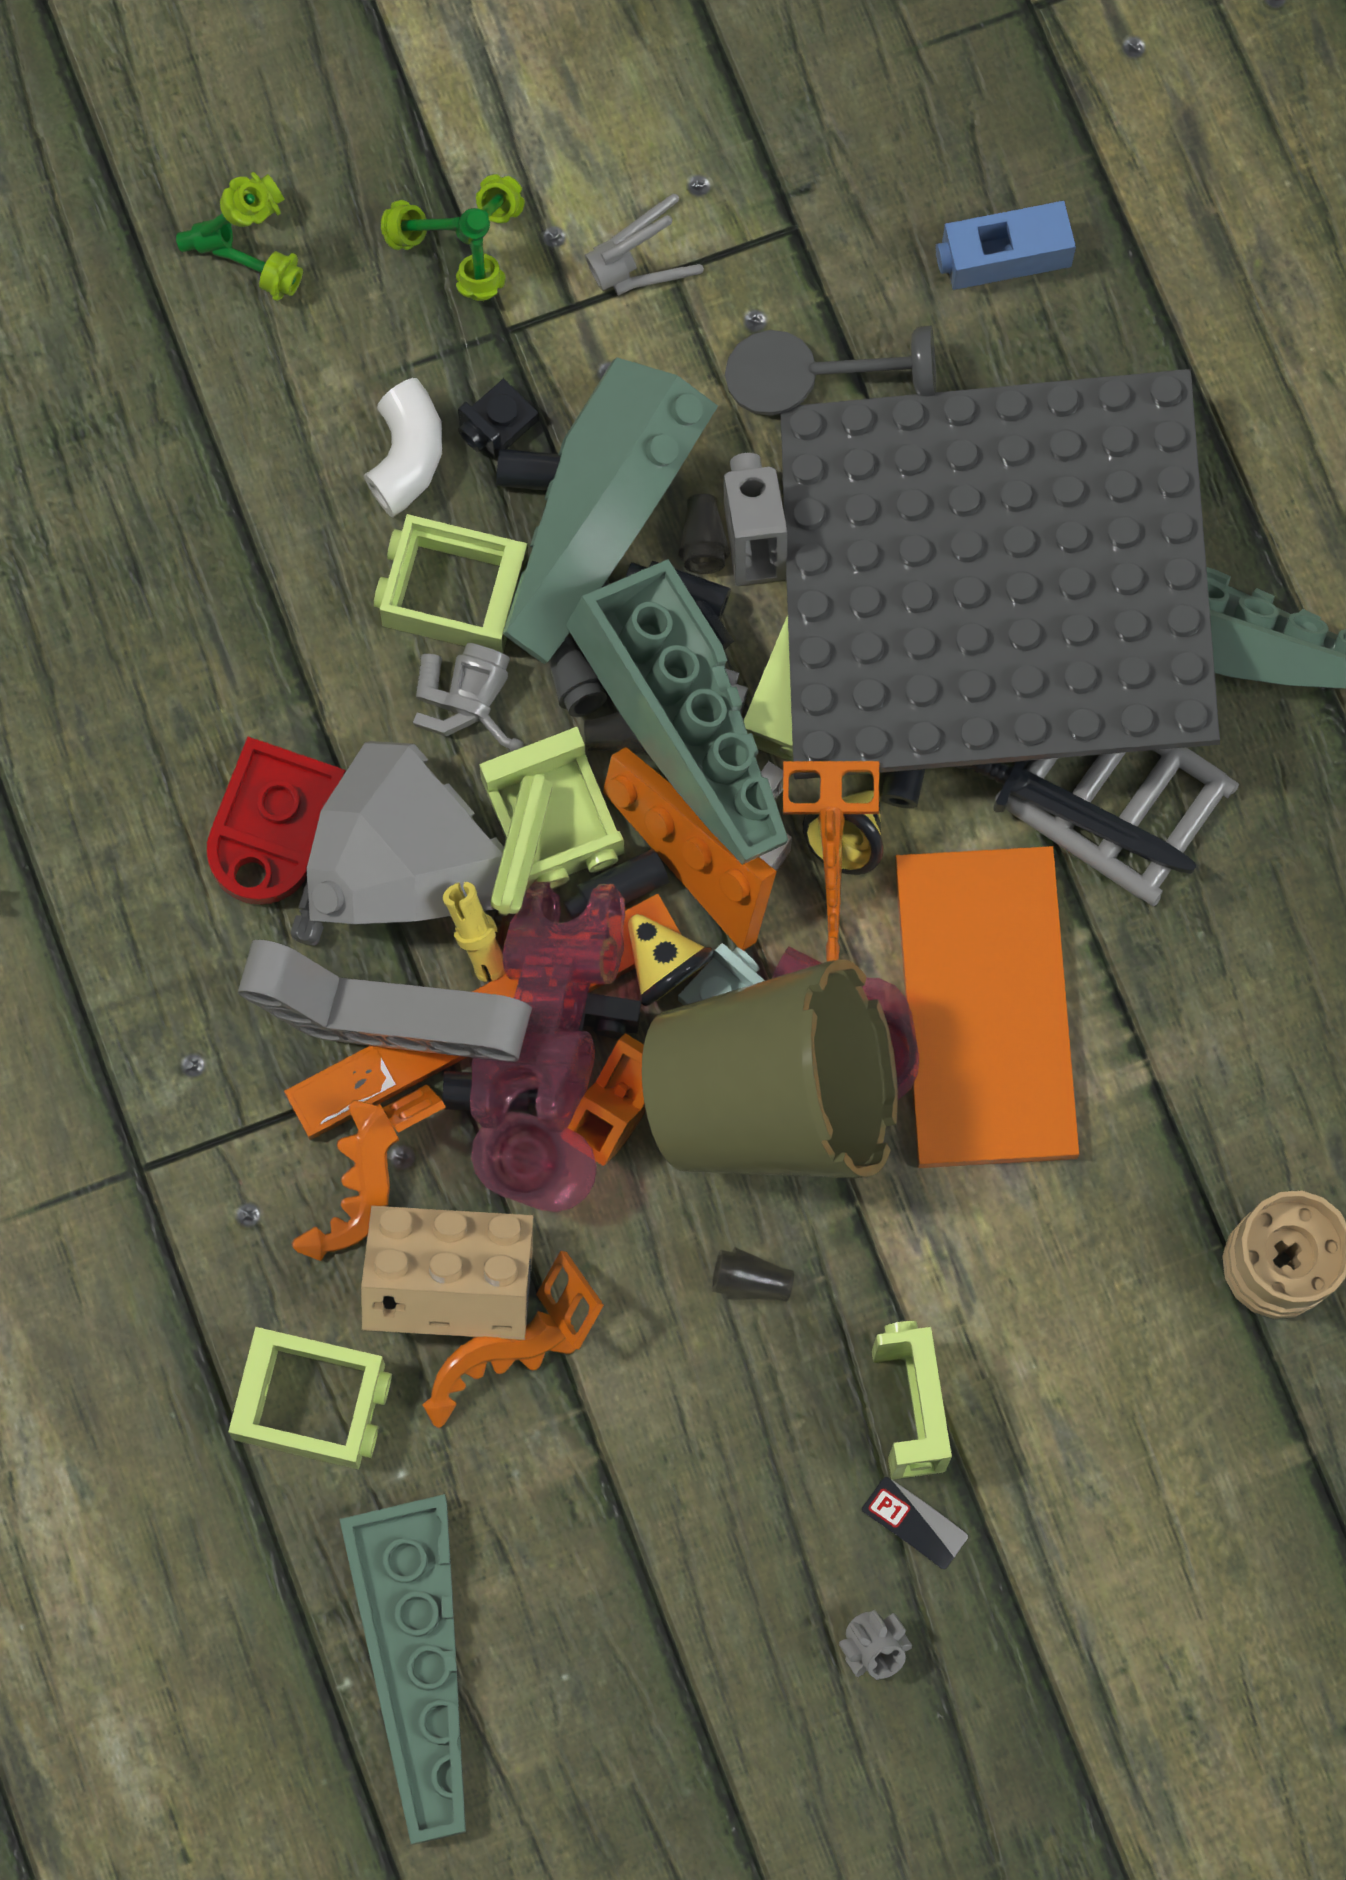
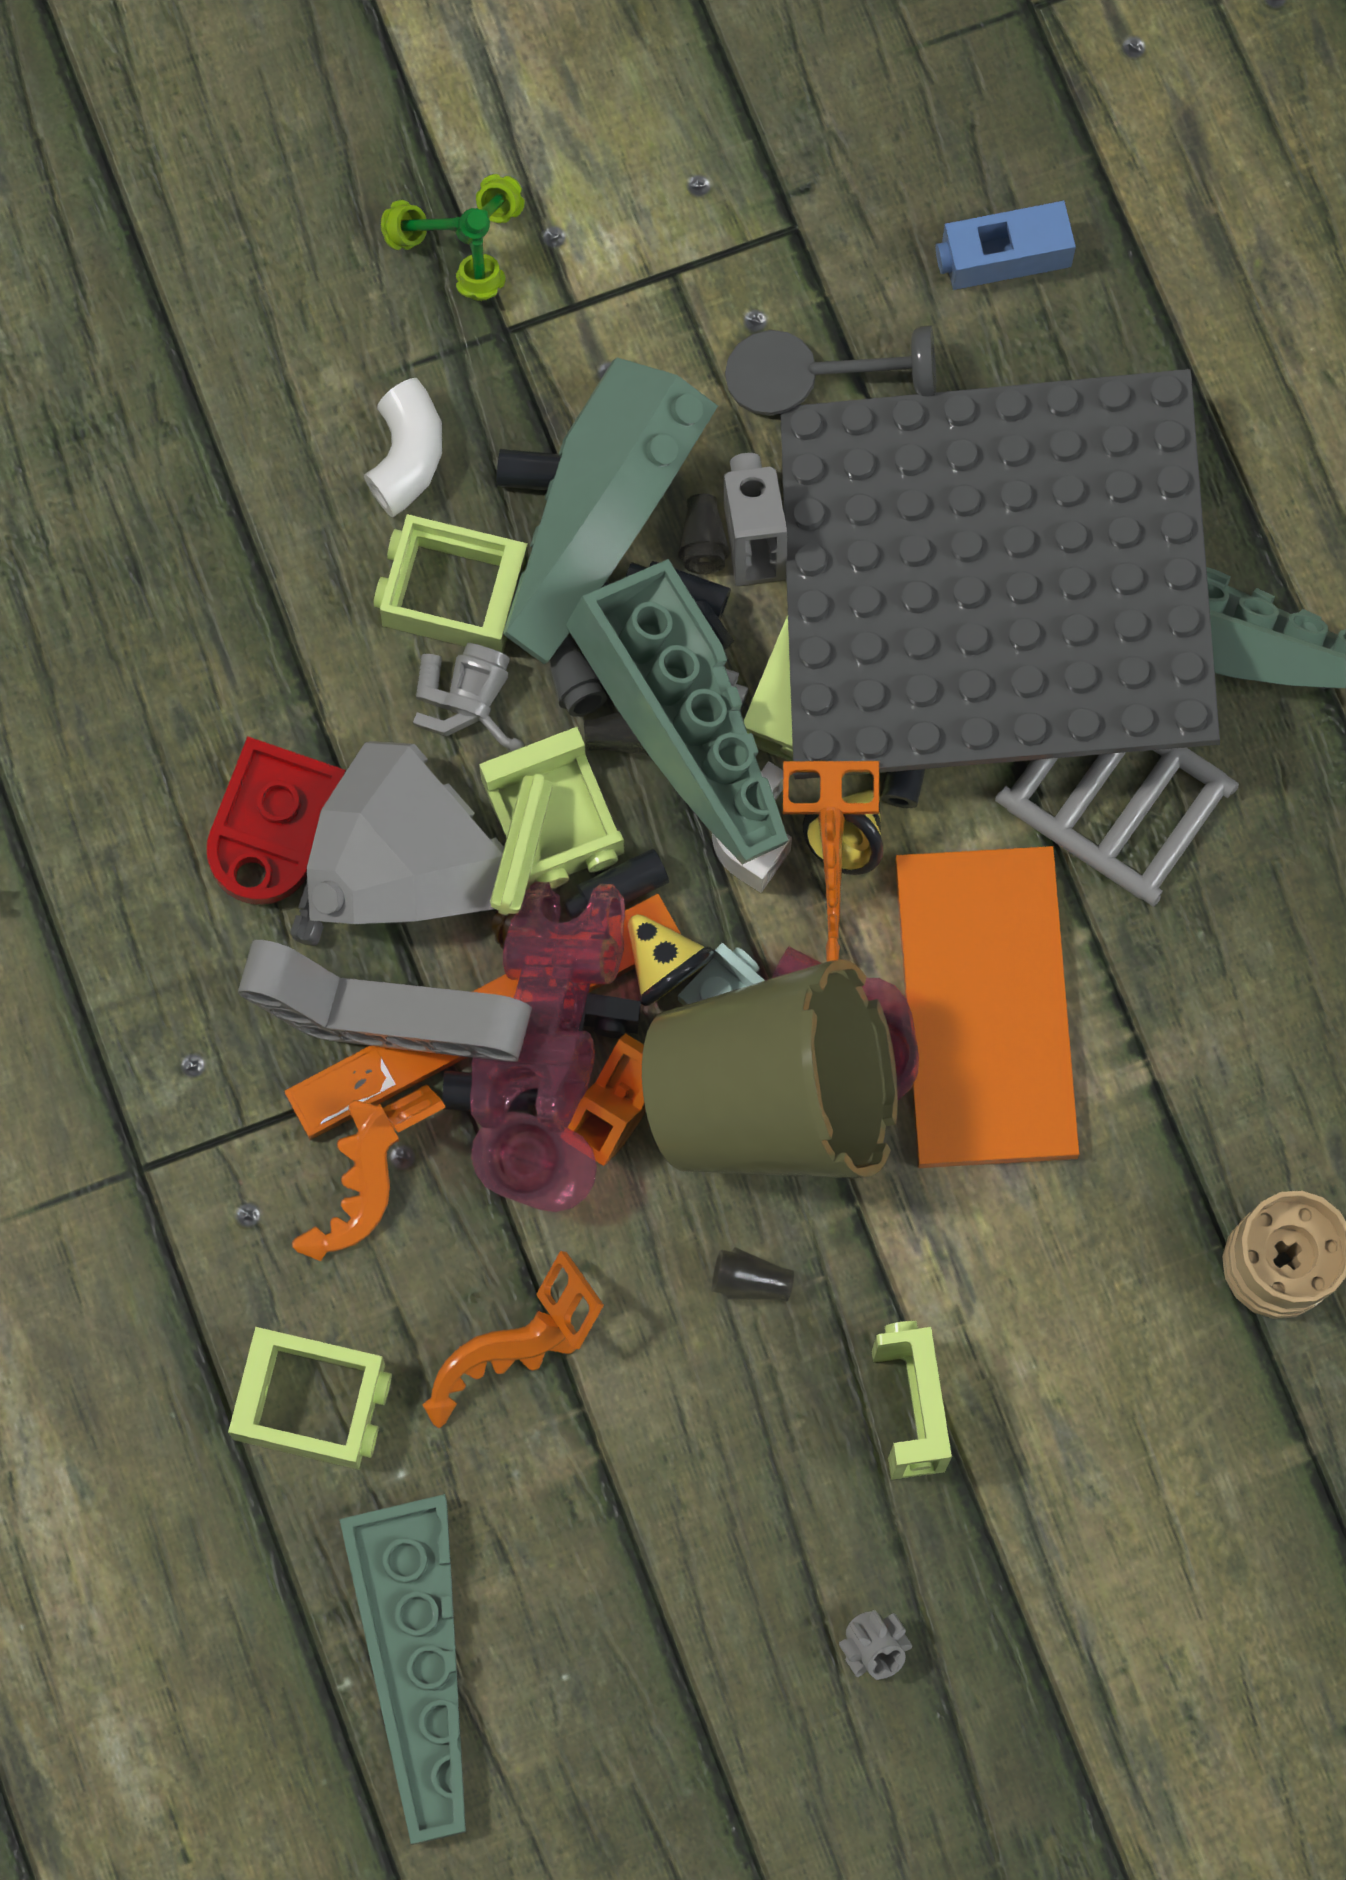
lime plant [176,172,303,301] -> none
tan piece [361,1206,533,1340] -> none
light yellow pin [443,882,508,982] -> none
black bracket [458,378,539,460] -> none
light grey plant [585,194,704,296] -> none
orange wing [603,747,777,951] -> none
sticker [862,1477,968,1569] -> none
black sword [954,760,1196,874] -> none

